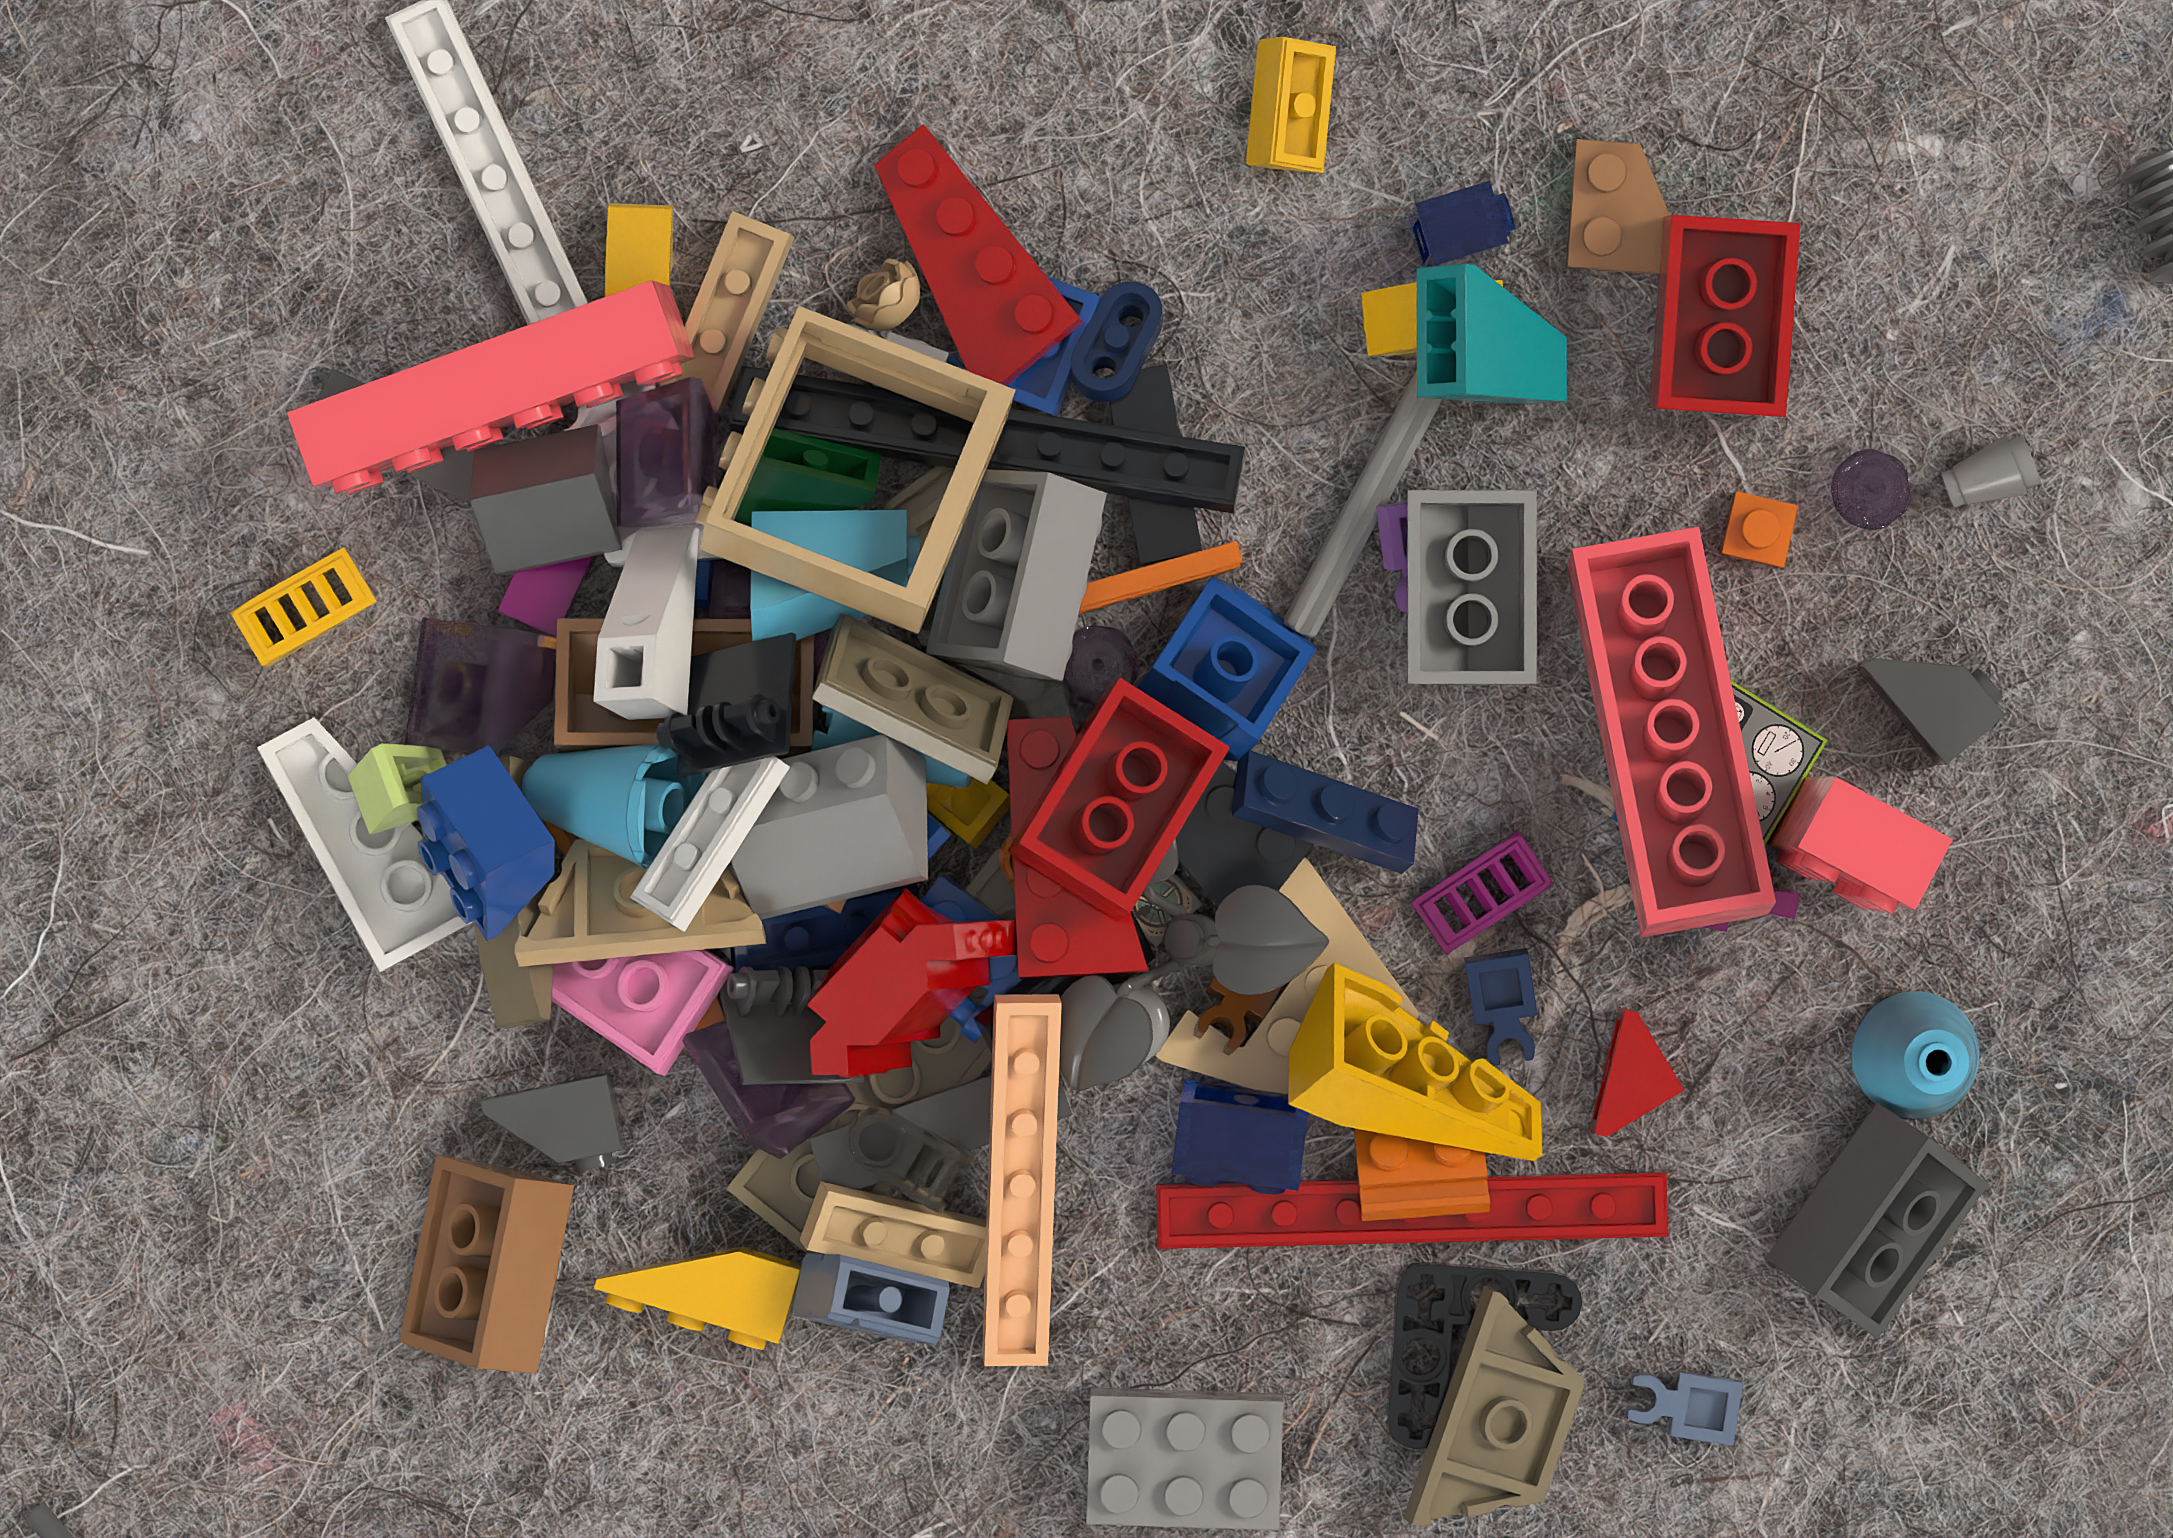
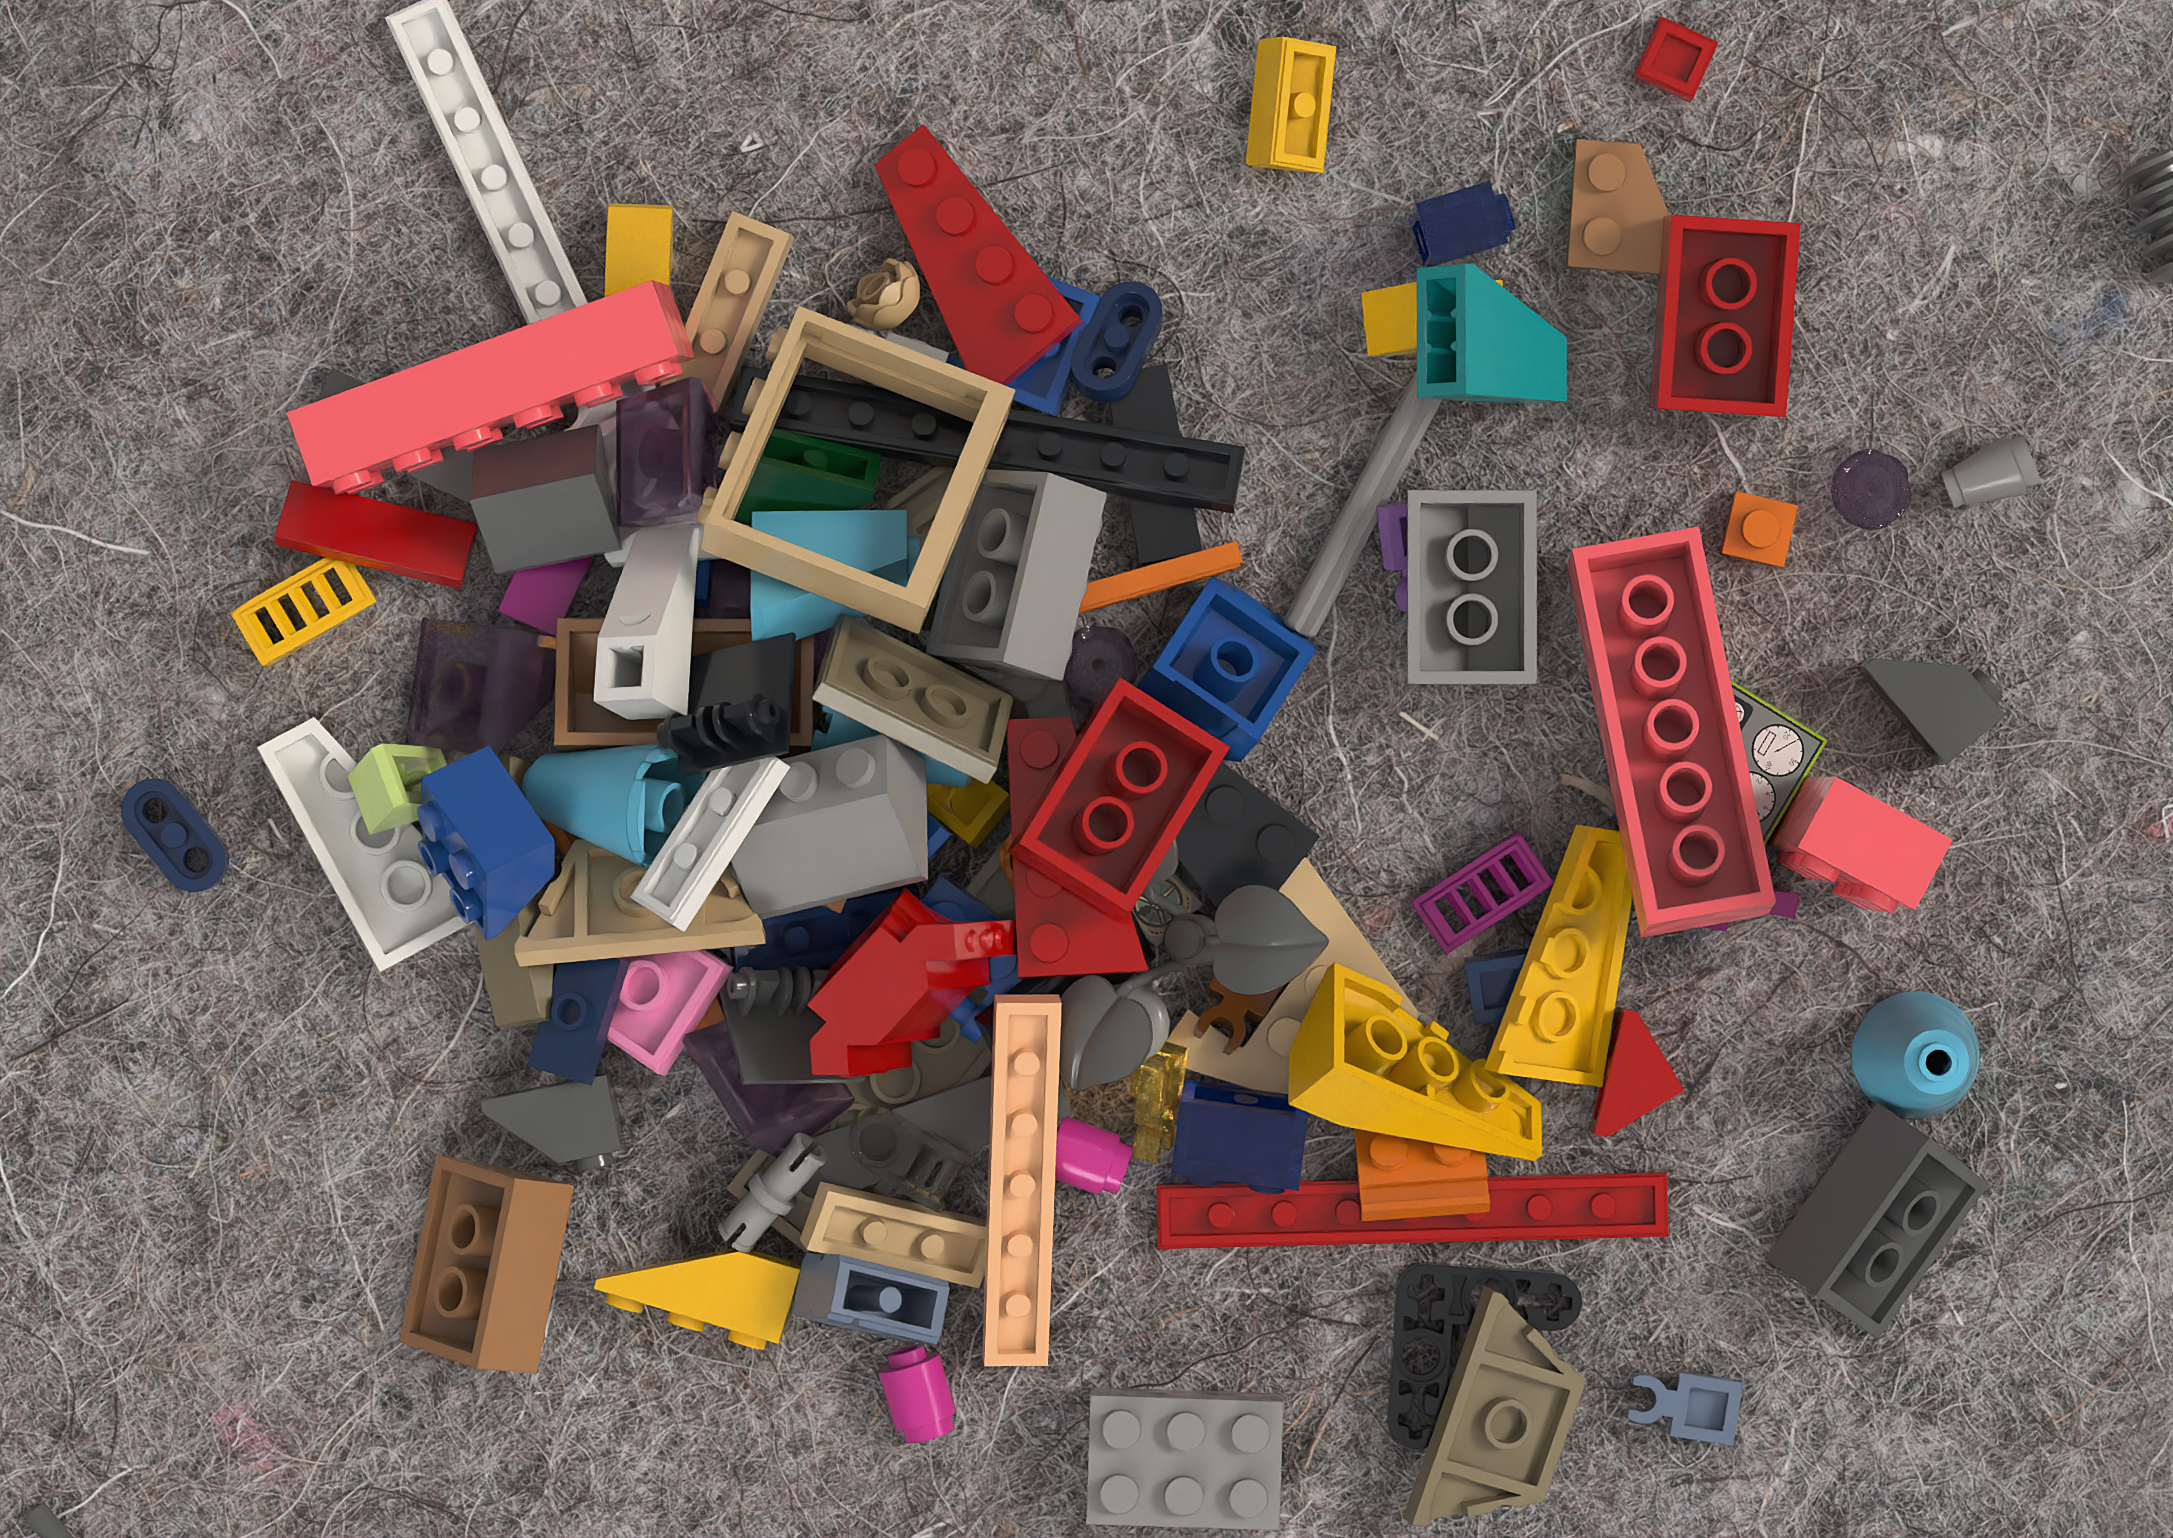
dark blue plate [1232,750,1419,874] -> none
none -> dark blue plate [121,779,229,892]
none -> red tile [274,480,478,590]
none -> dark blue plate [527,958,630,1086]
none -> light grey pin [718,1132,828,1253]
none -> dark pink brick [878,1344,956,1444]
none -> dark pink brick [1055,1117,1134,1195]
none -> clear yellow plate [1130,1041,1188,1164]
none -> yellow wing [1483,824,1633,1087]
none -> red tile [1632,16,1719,103]

